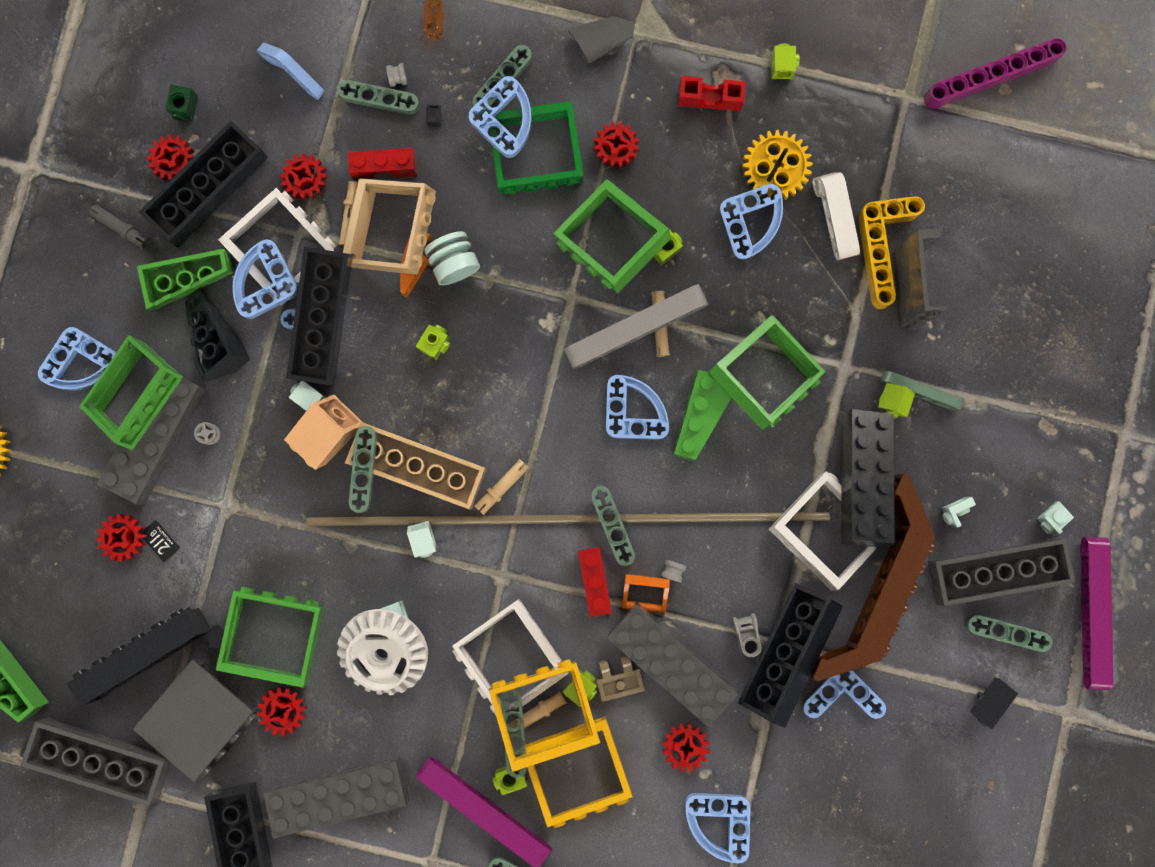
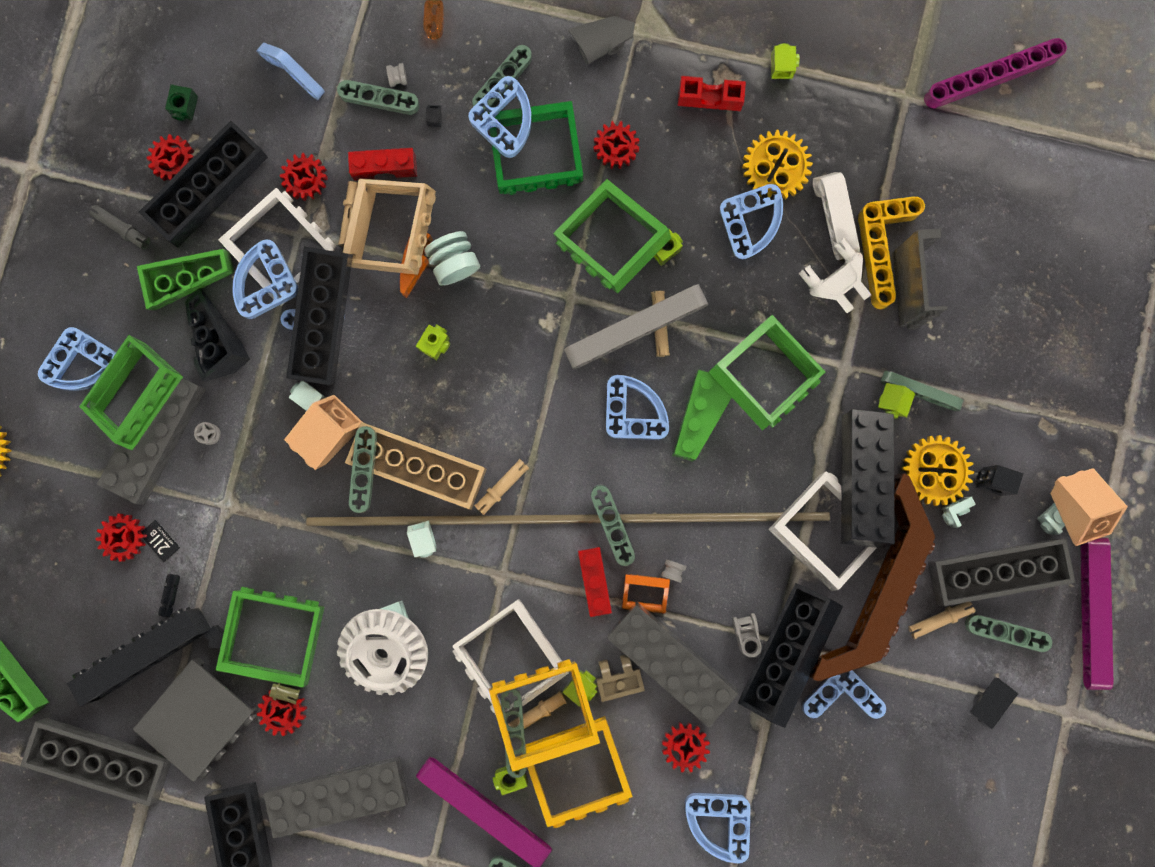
none -> black axle [158,574,180,617]
none -> olive pin [269,683,300,705]
none -> white connector [799,238,871,313]
none -> yellow gear [901,435,974,506]
none -> tan pin [908,602,975,639]
none -> black brick [976,465,1024,496]
none -> light nougat slope [1050,468,1128,546]

